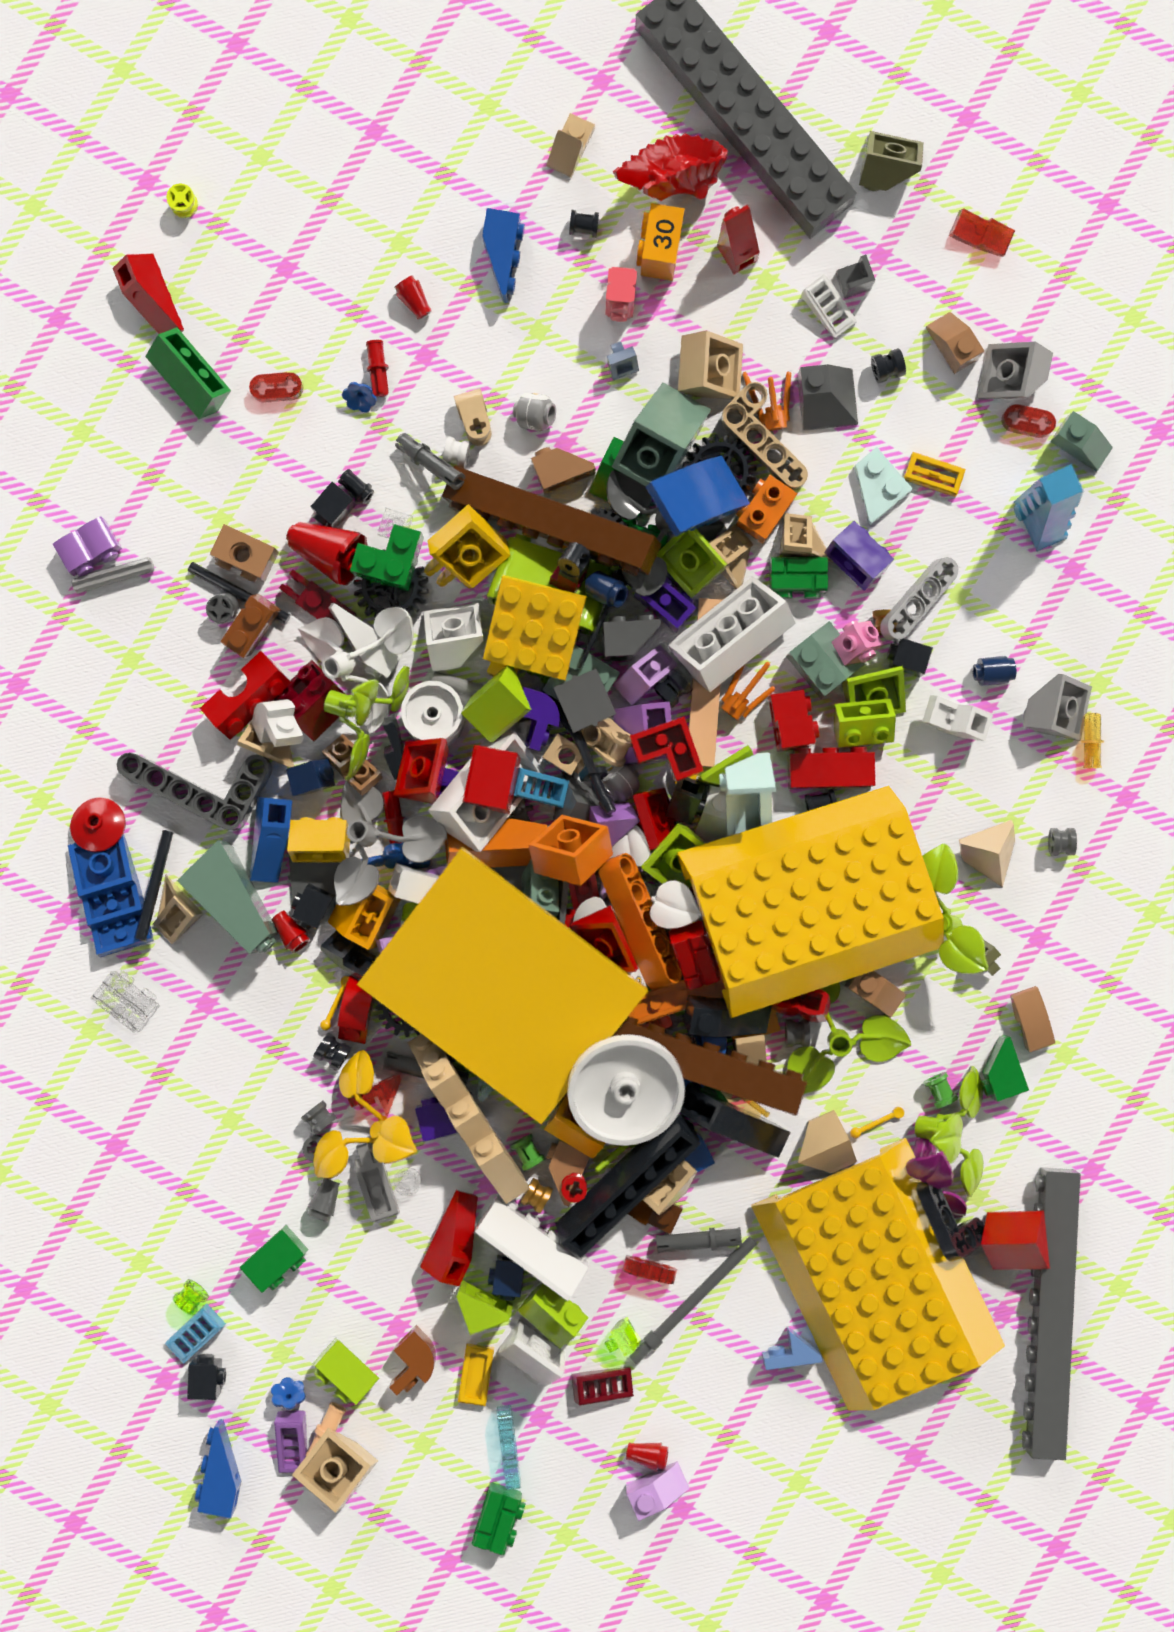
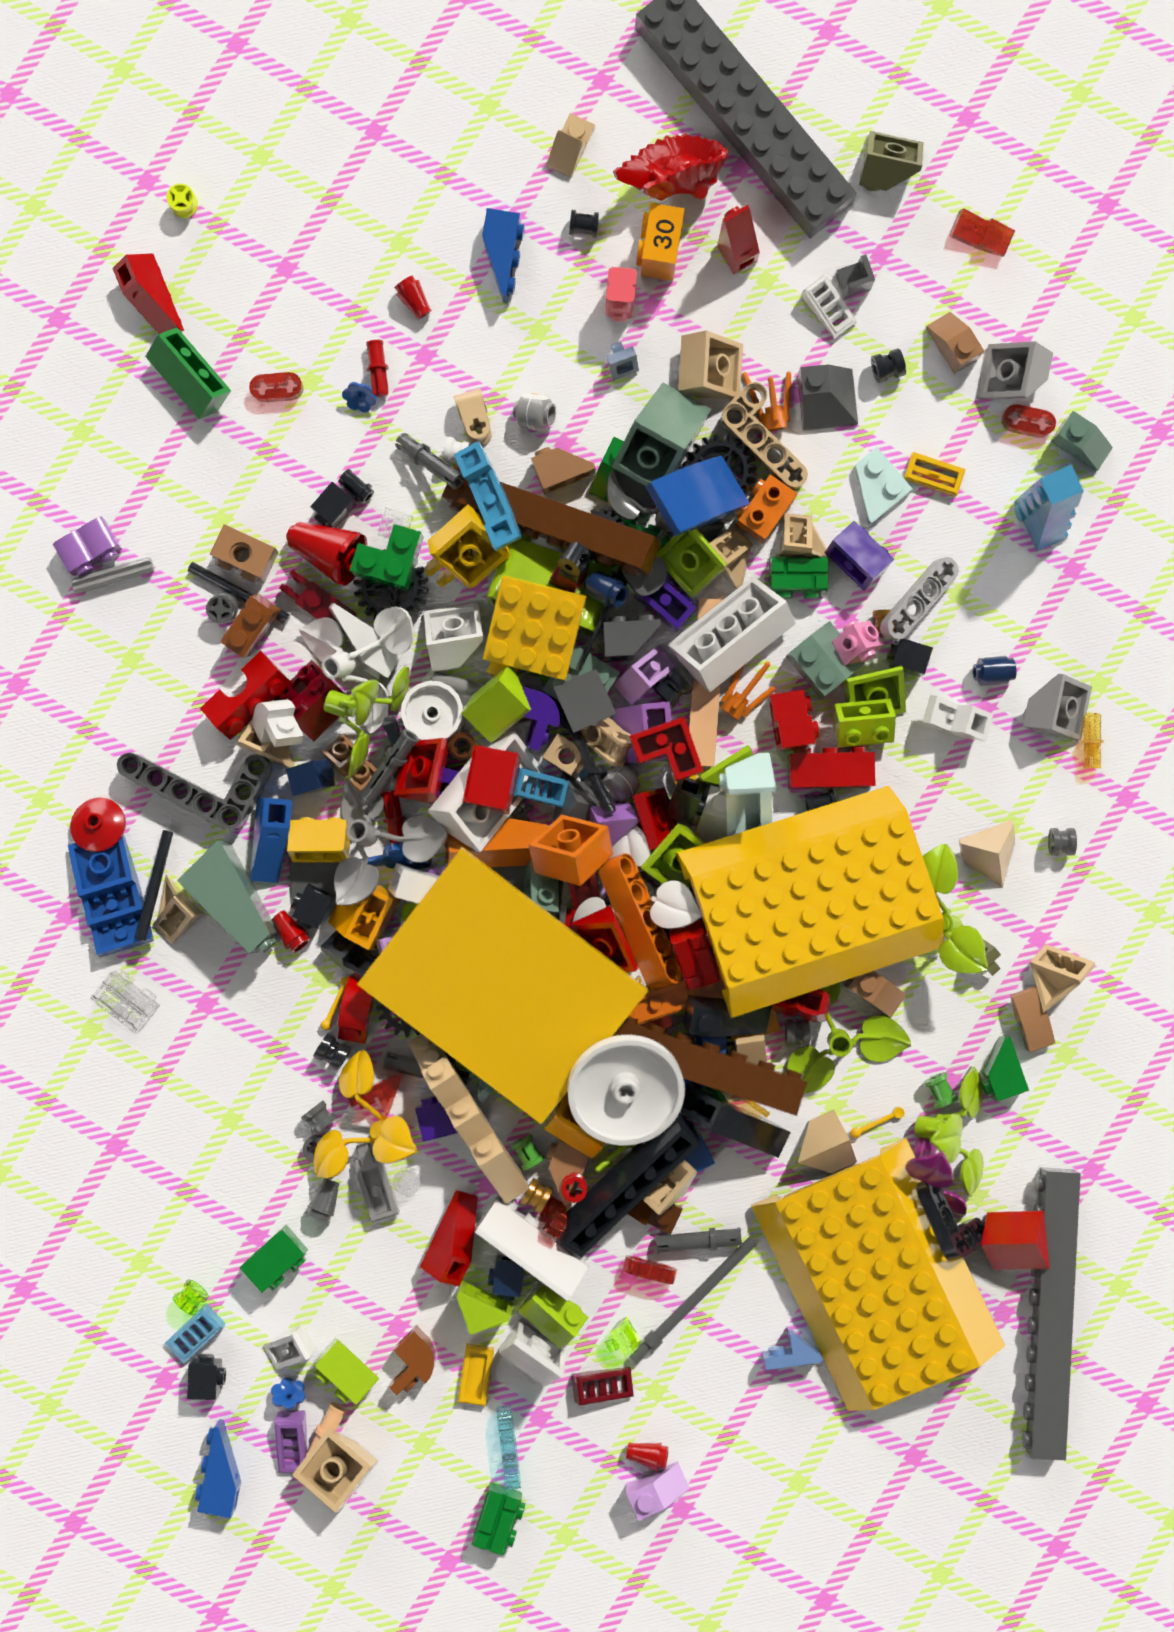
none -> white slope [264,1323,316,1370]
none -> dark grey pin [359,729,419,805]
none -> reddish brown cone [448,732,476,760]
none -> dark azure slope [454,441,521,551]
none -> clear red beam [540,1196,567,1241]
none -> tan slope [1030,944,1095,1013]

